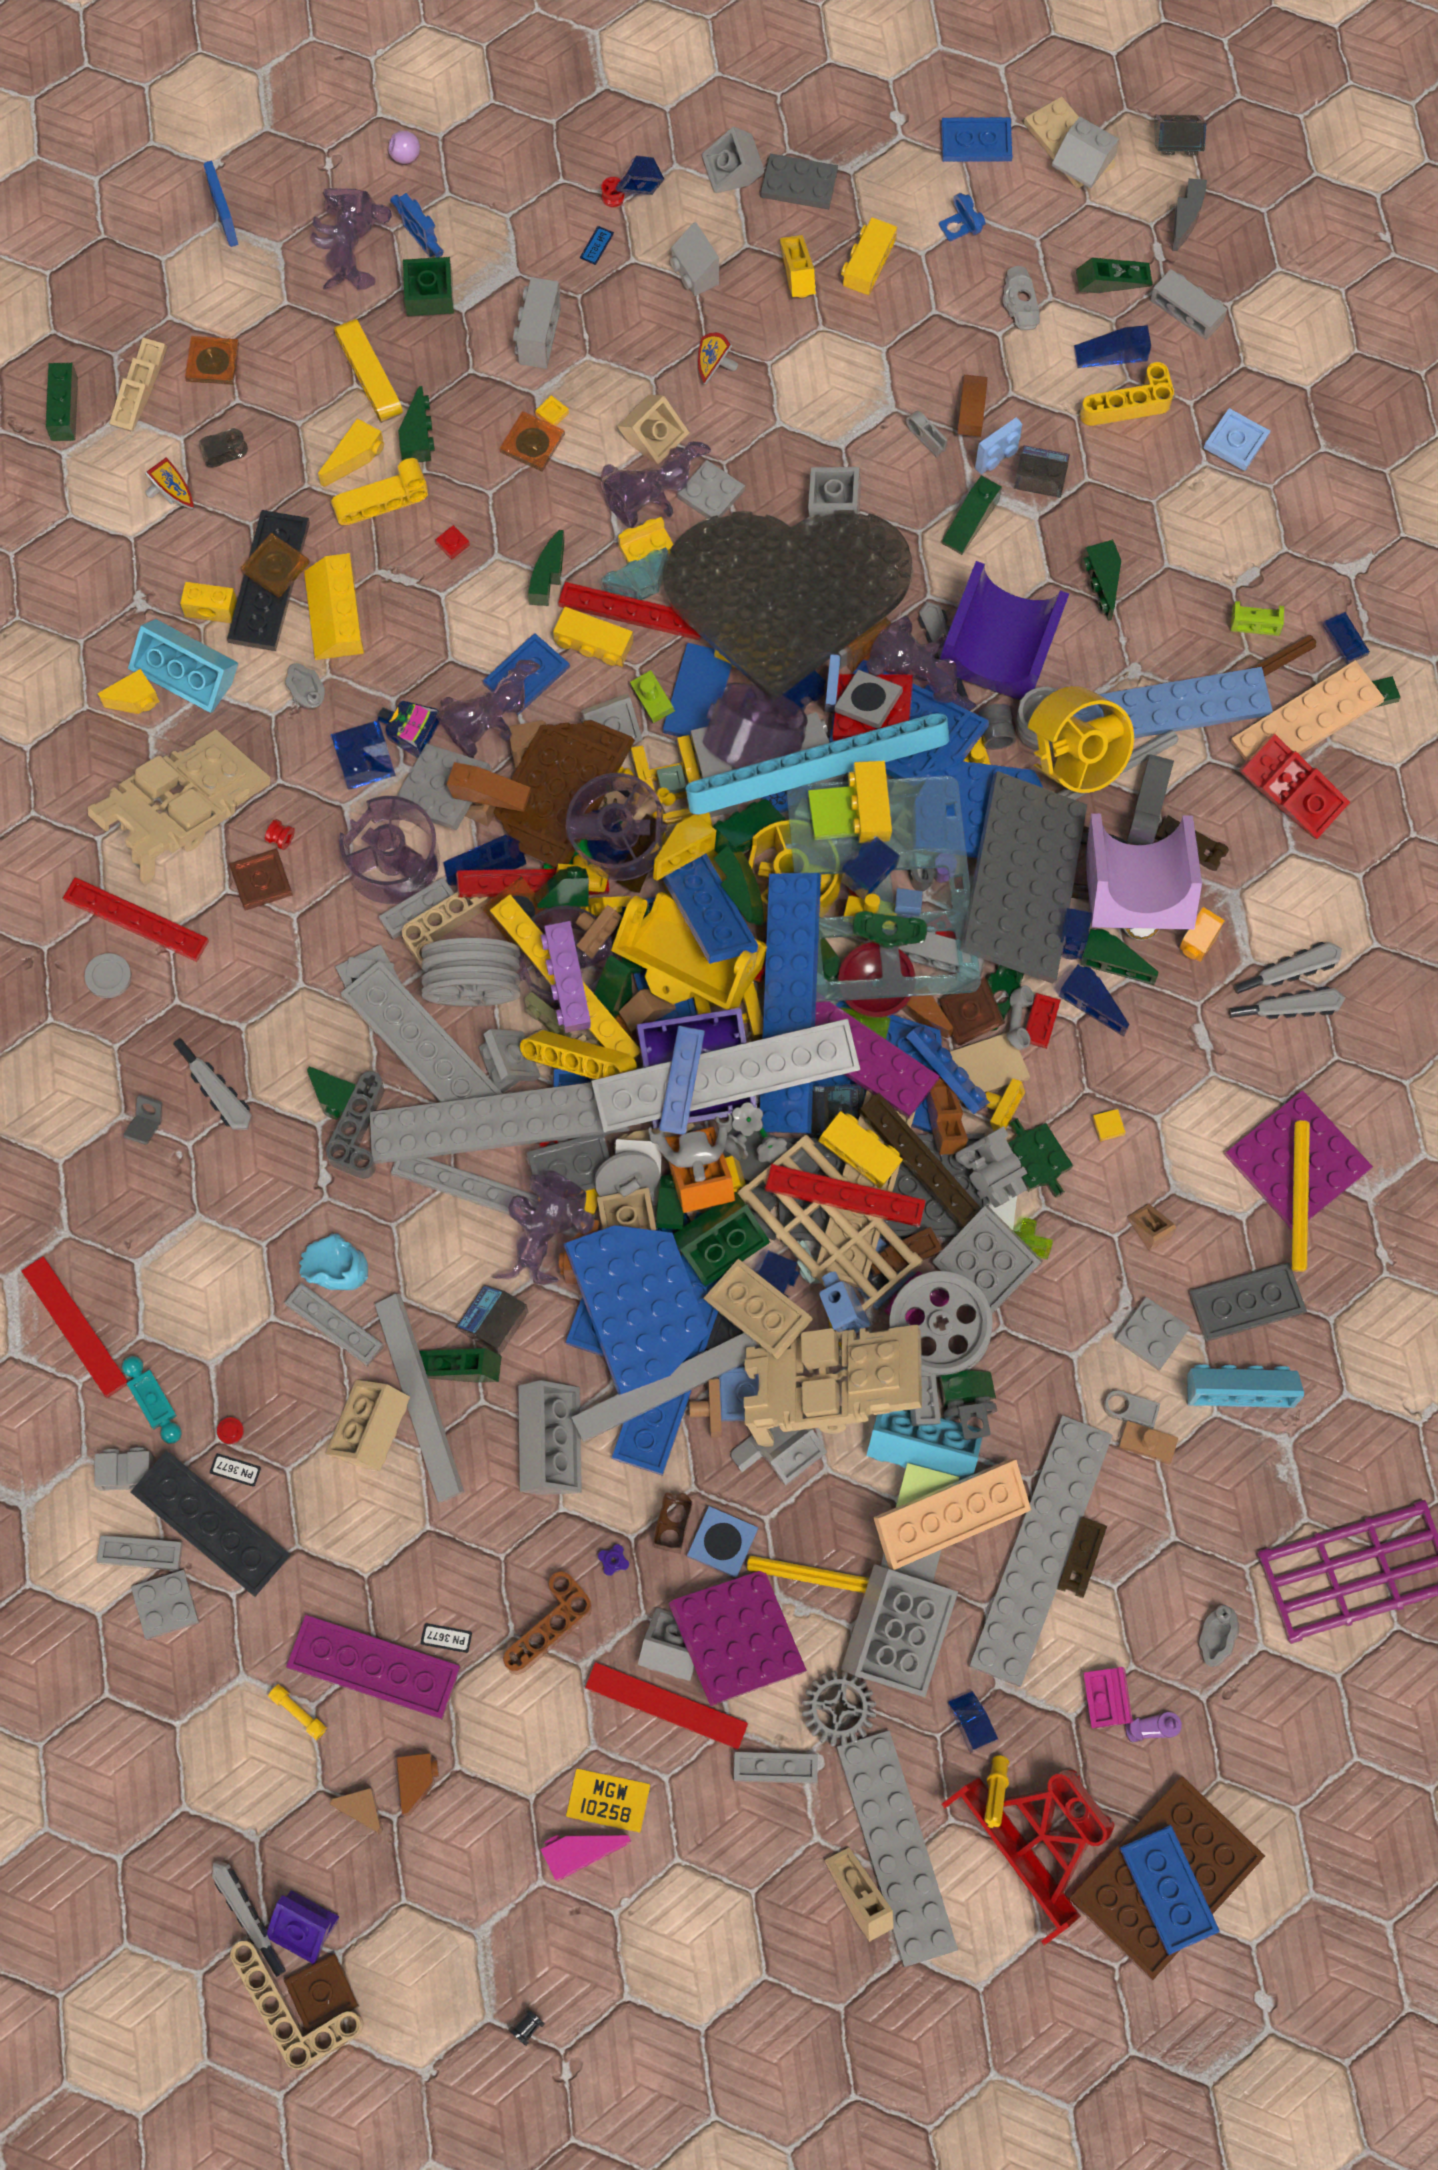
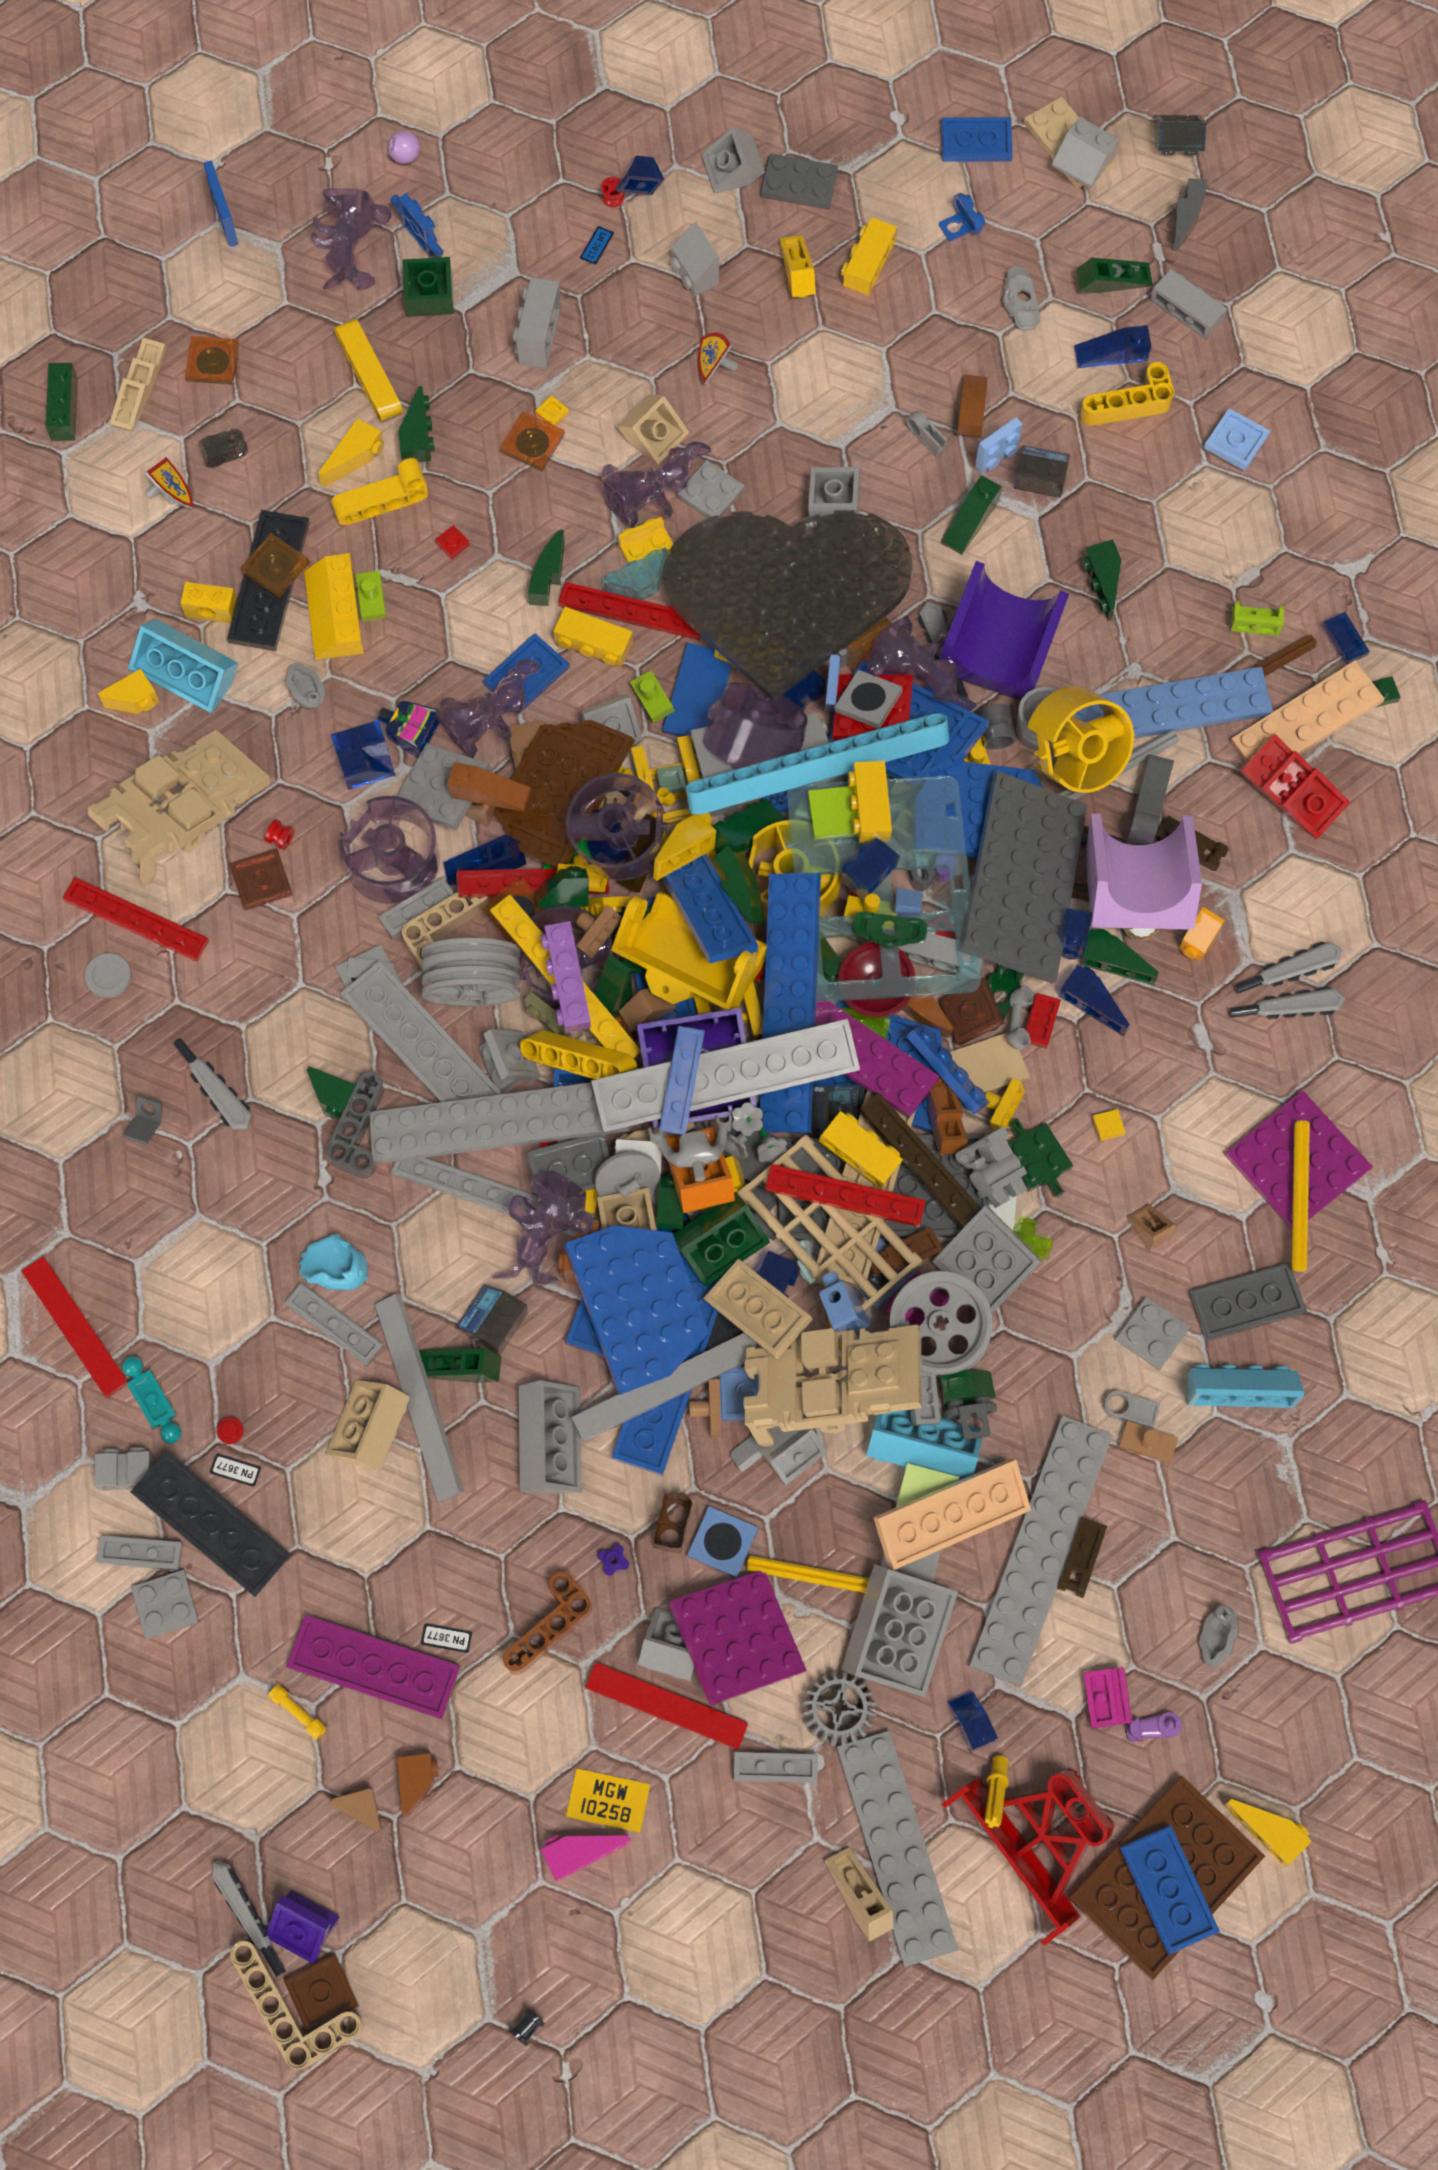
none -> lime tile [356,570,386,622]
none -> yellow slope [1223,1799,1312,1867]

